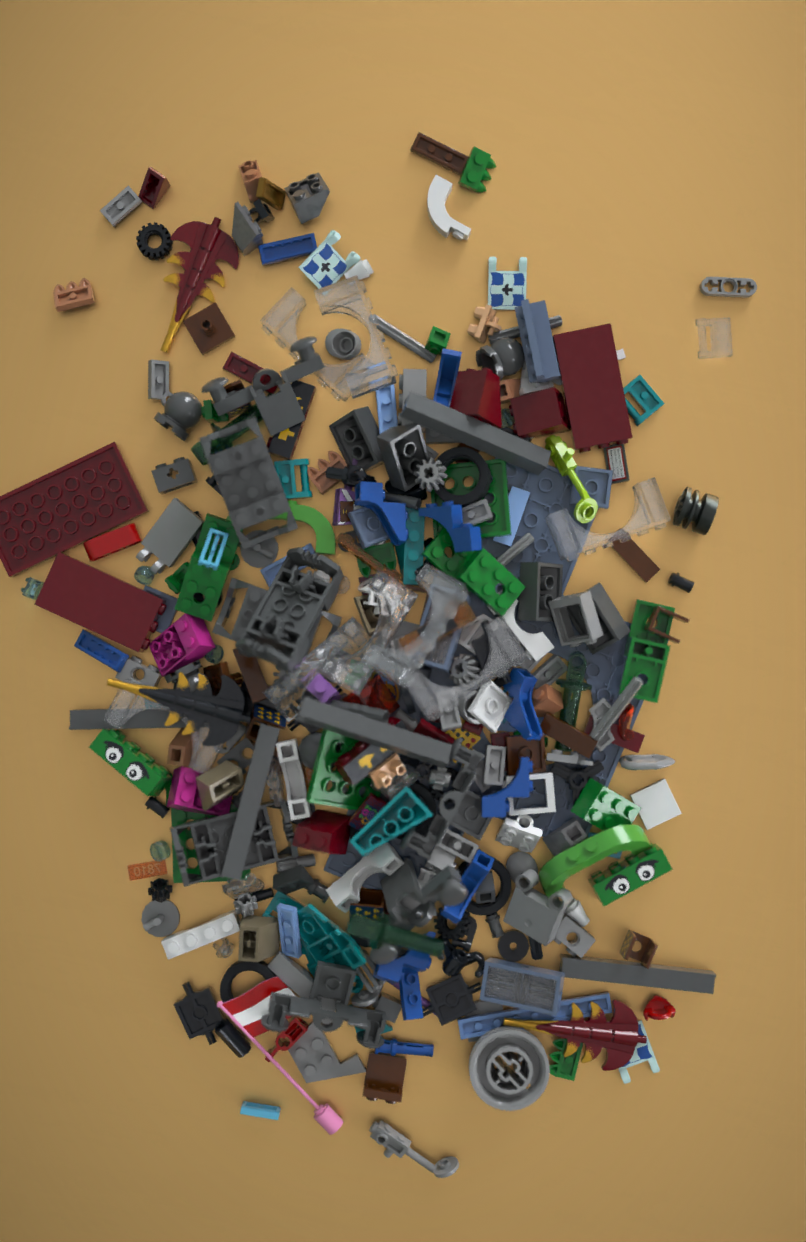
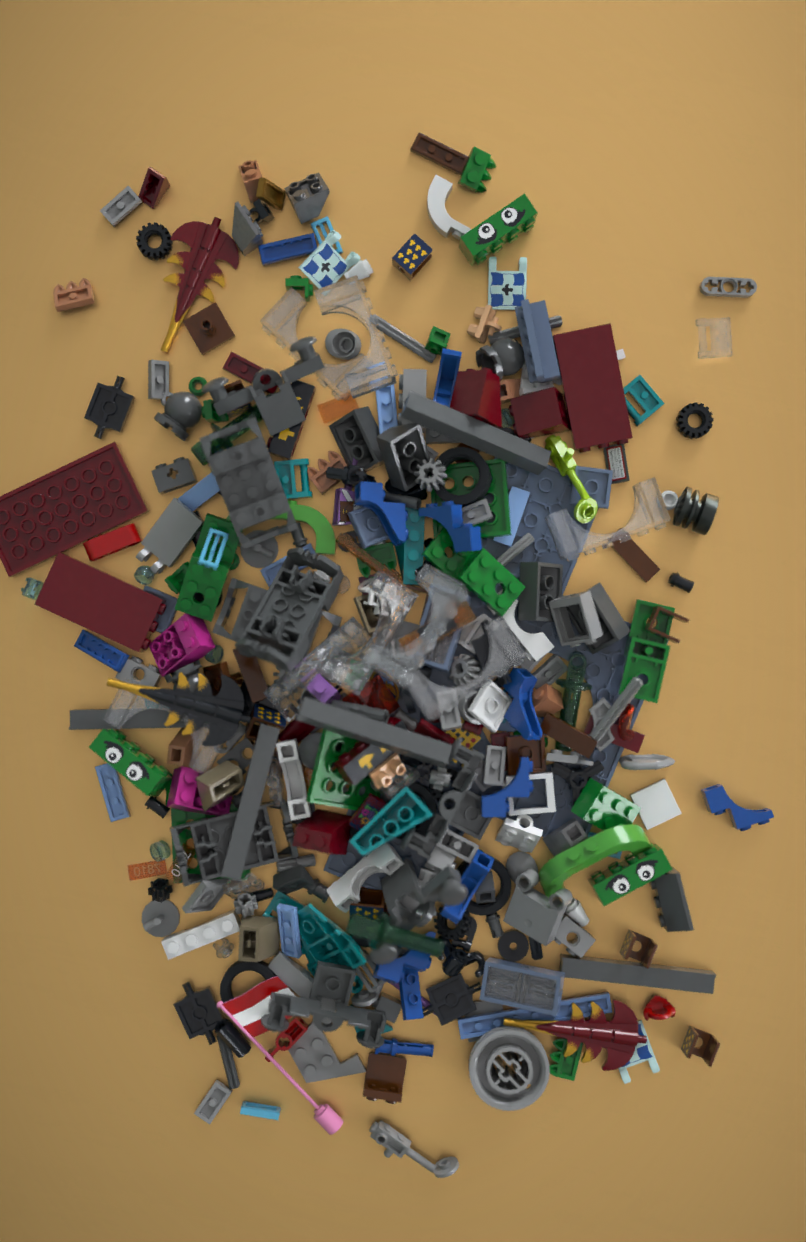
none -> black plate [84,376,135,439]
none -> light blue tile [95,763,130,822]
none -> clear orange sticker [165,843,196,884]
none -> light blue tile [178,472,220,511]
none -> light grey tile [182,878,231,913]
none -> green plate [189,377,207,396]
none -> light grey plate [194,1080,232,1124]
none -> dark grey axle [217,1035,240,1089]
none -> dark red tile [278,719,316,743]
none -> green bracket [285,275,313,301]
none -> dark grey pin [291,522,308,548]
none -> medium azure tile [310,216,343,254]
none -> clear orange tile [317,392,359,424]
none -> dark blue piece [392,234,432,281]
none -> green brick [459,193,538,266]
none -> dark grey slope [649,867,694,932]
none -> white plate [659,490,678,510]
none -> black tyre [676,402,713,439]
none -> reddish brown piece [681,1026,720,1067]
none -> blue arch [701,784,774,831]

